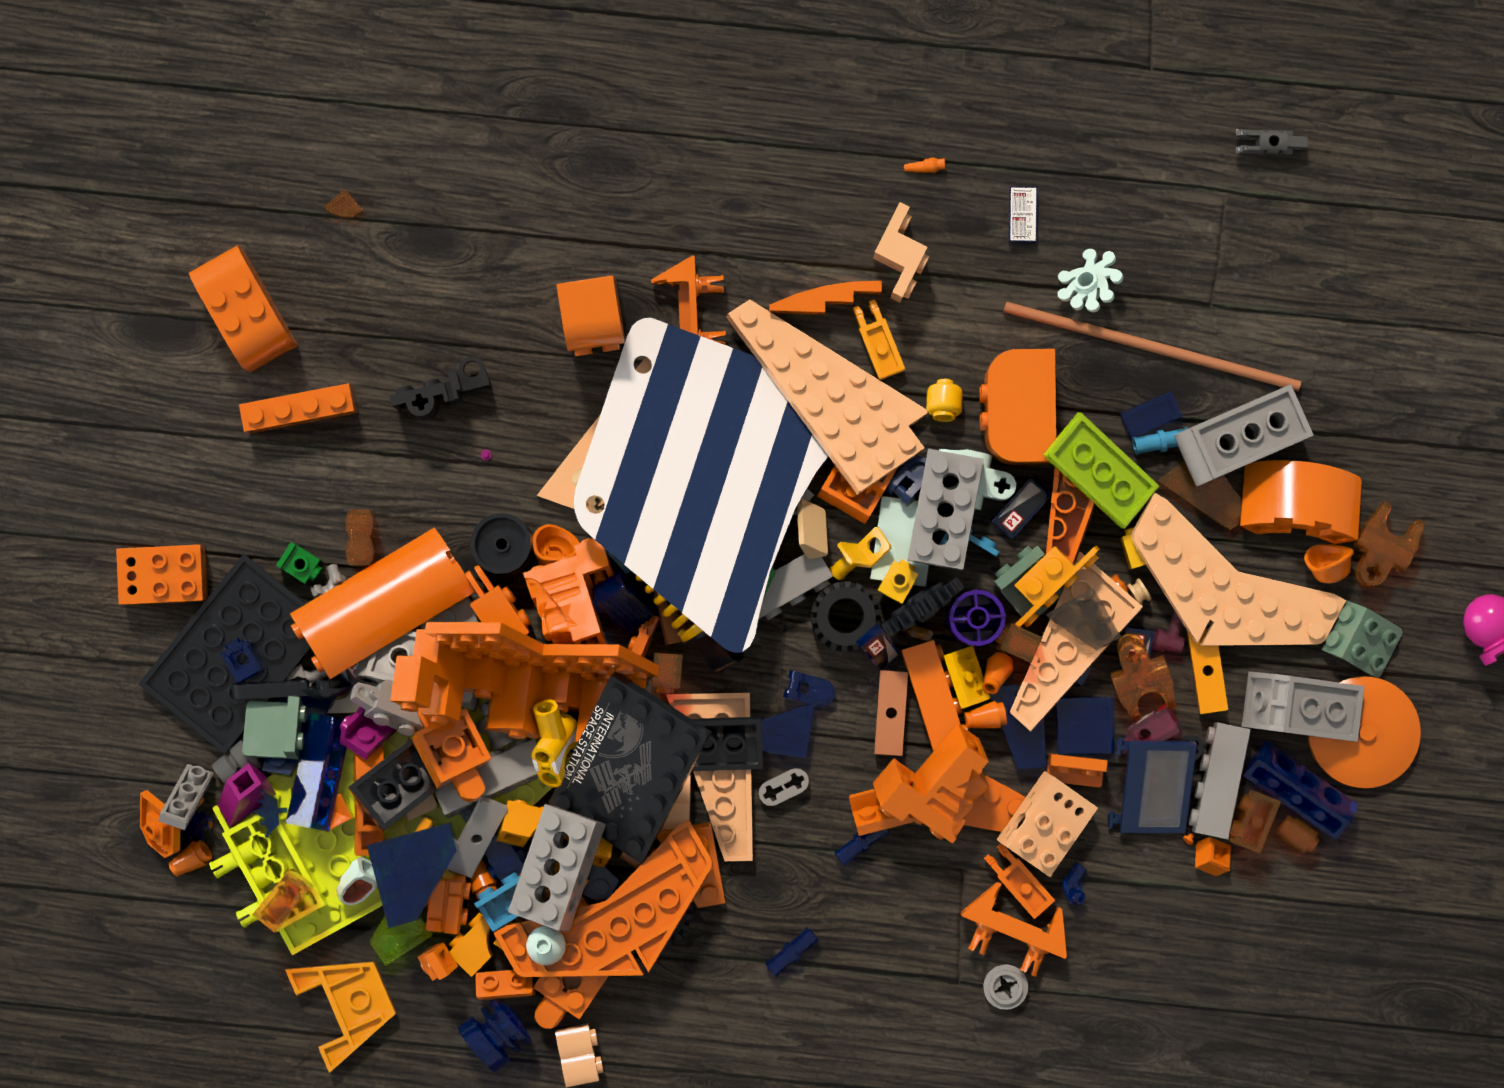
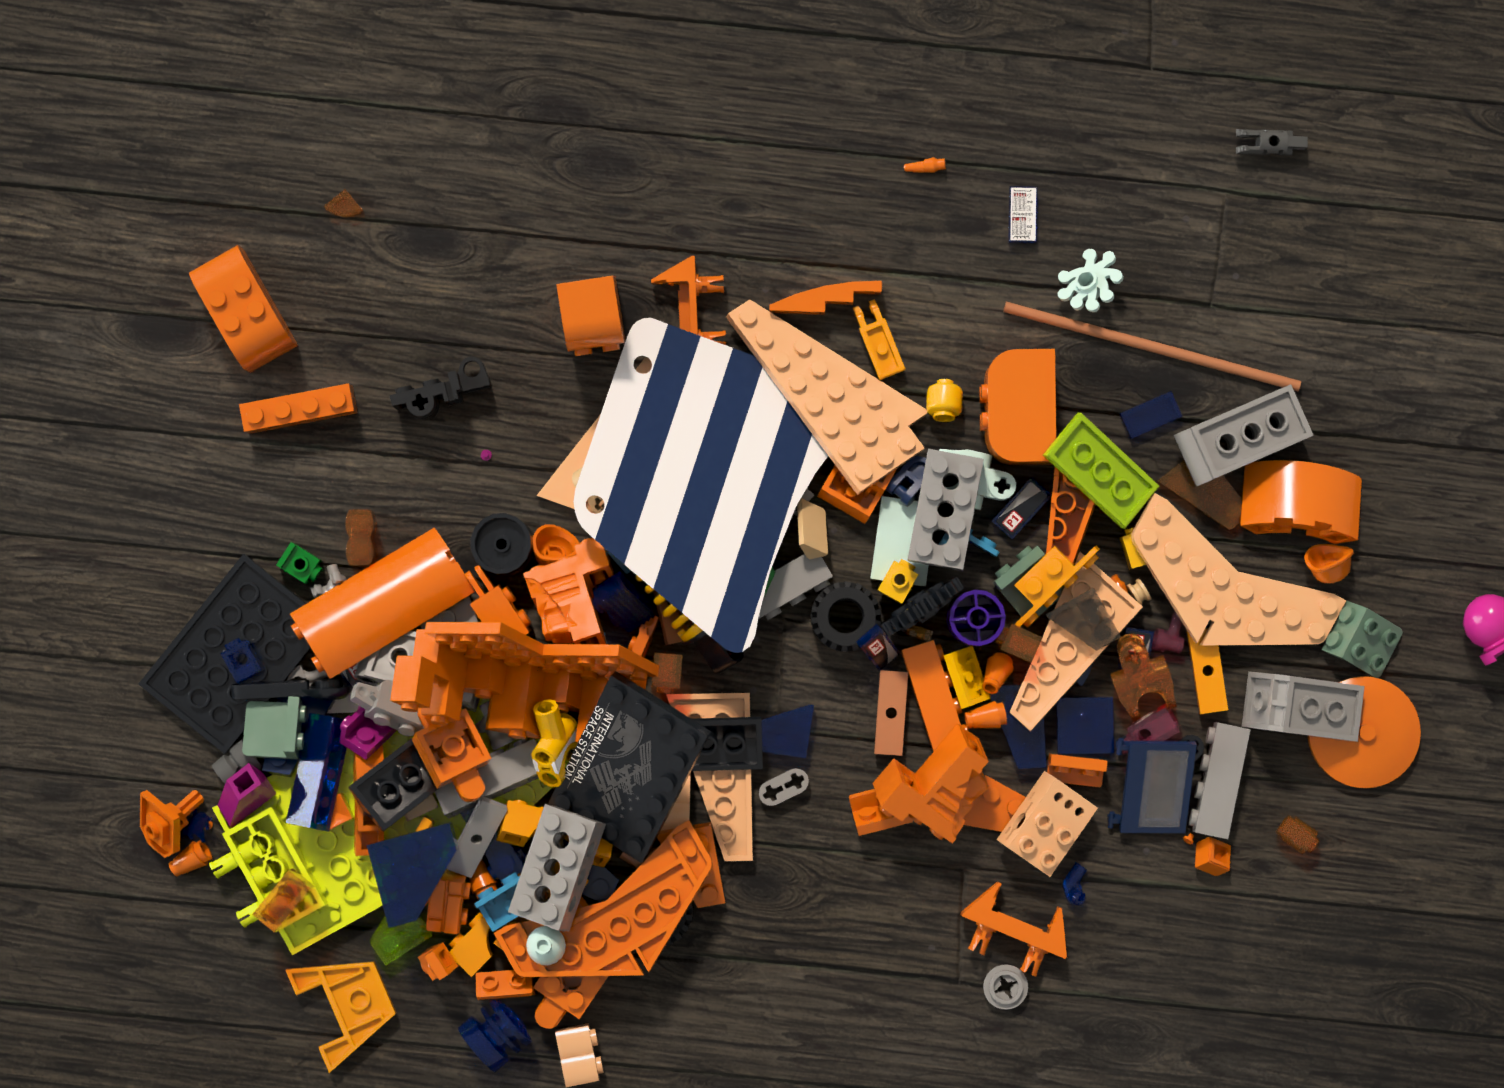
orange piece [116,544,208,605] -> none
light grey tile [158,764,214,830] -> none
piece [251,789,288,838] -> none
light aqua rock [336,856,381,905] -> none
clear blue pin [765,927,819,977] -> none
clear blue plate [783,670,835,706] -> none
yellow bracket [829,527,892,581] -> none
clear blue pin [834,829,889,866] -> none
light nougat bracket [873,202,929,303] -> none
orange hinge [984,843,1055,919] -> none
dark azure pin [1132,427,1188,455] -> none
clear orange brick [1229,790,1281,854] -> none
clear blue brick [1243,740,1358,840] -> none
clear orange piece [1354,501,1425,587] -> none

